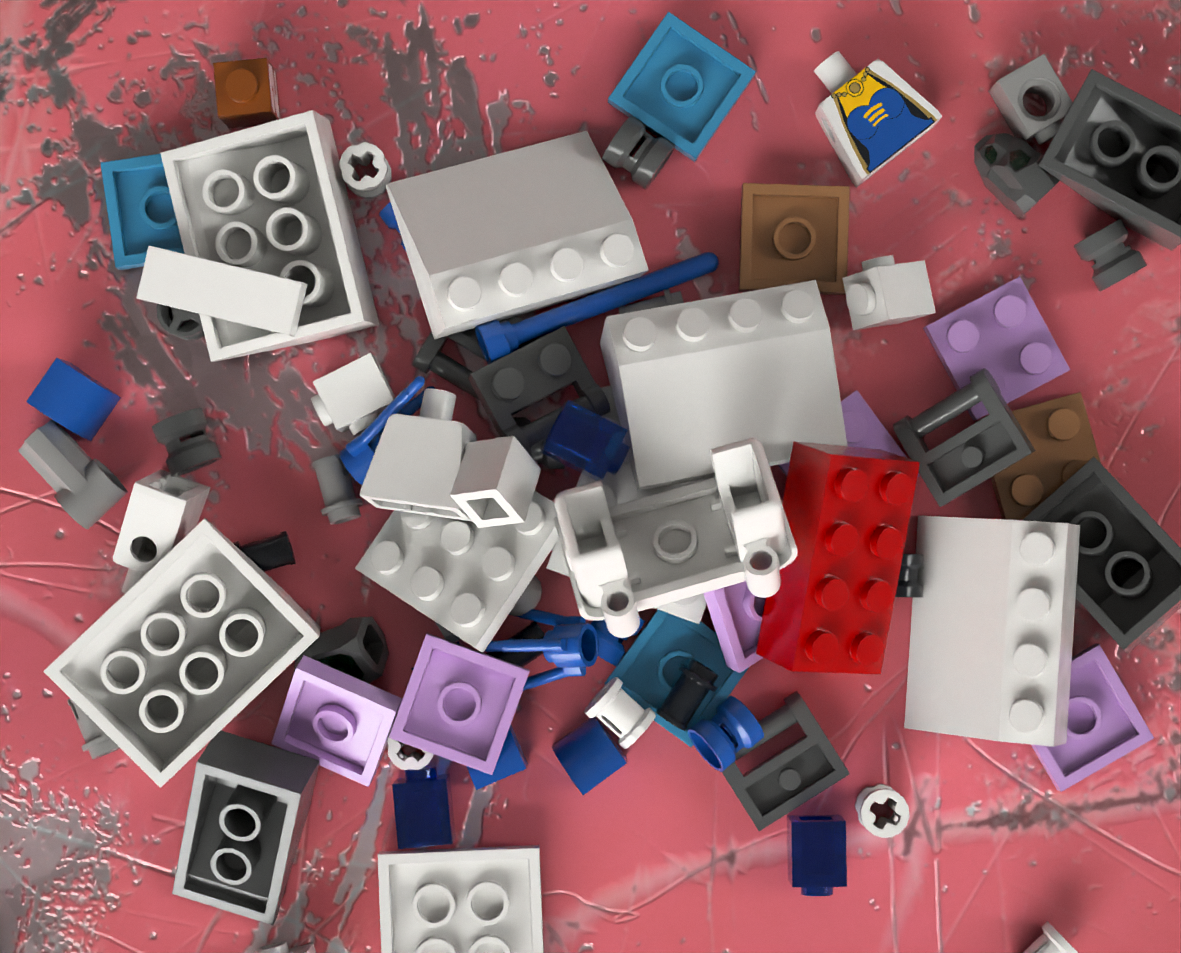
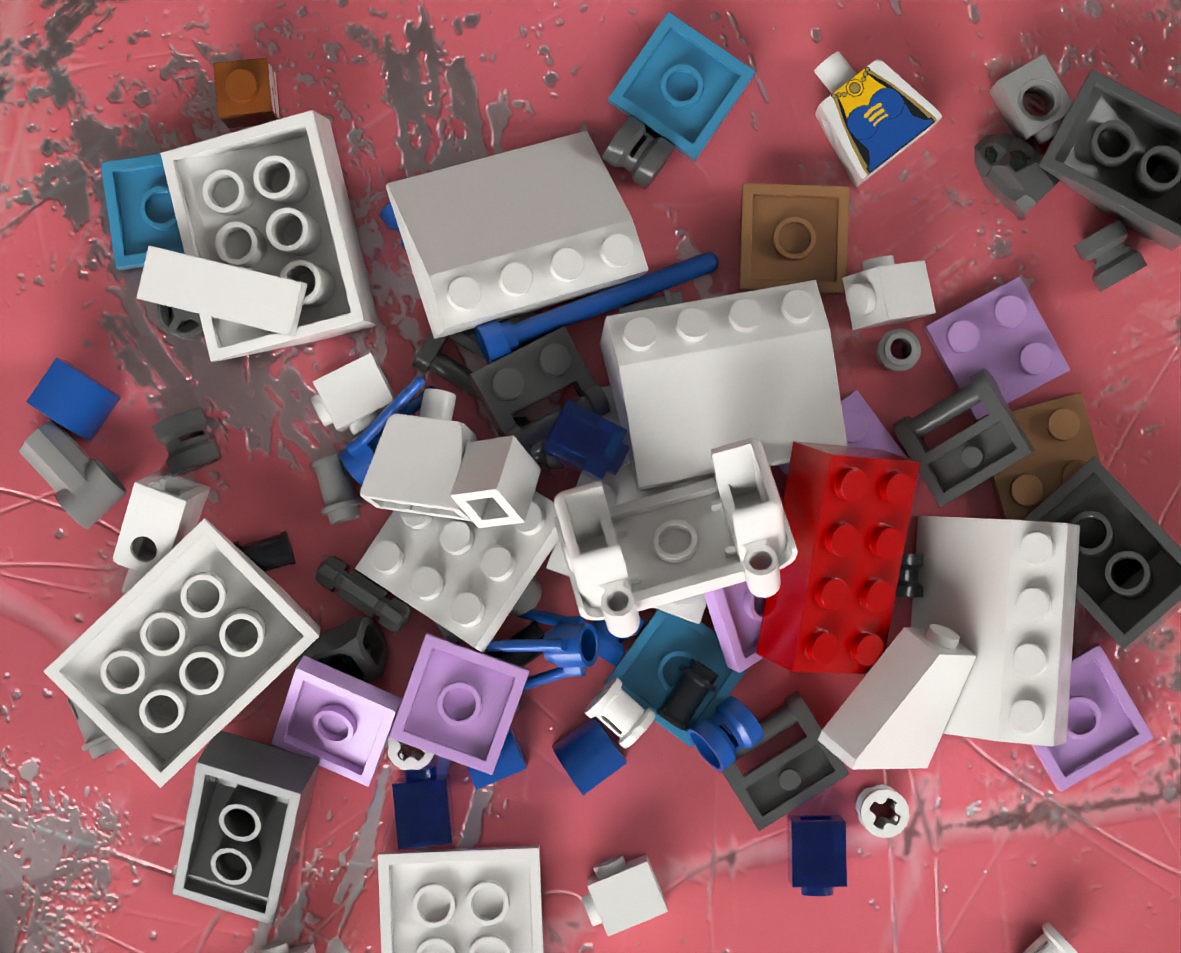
white bush [339,142,392,198] -> none
none -> dark grey axle [315,556,412,633]
none -> white brick [581,854,668,936]
none -> white slope [818,624,977,769]
none -> light grey pin [876,328,921,372]

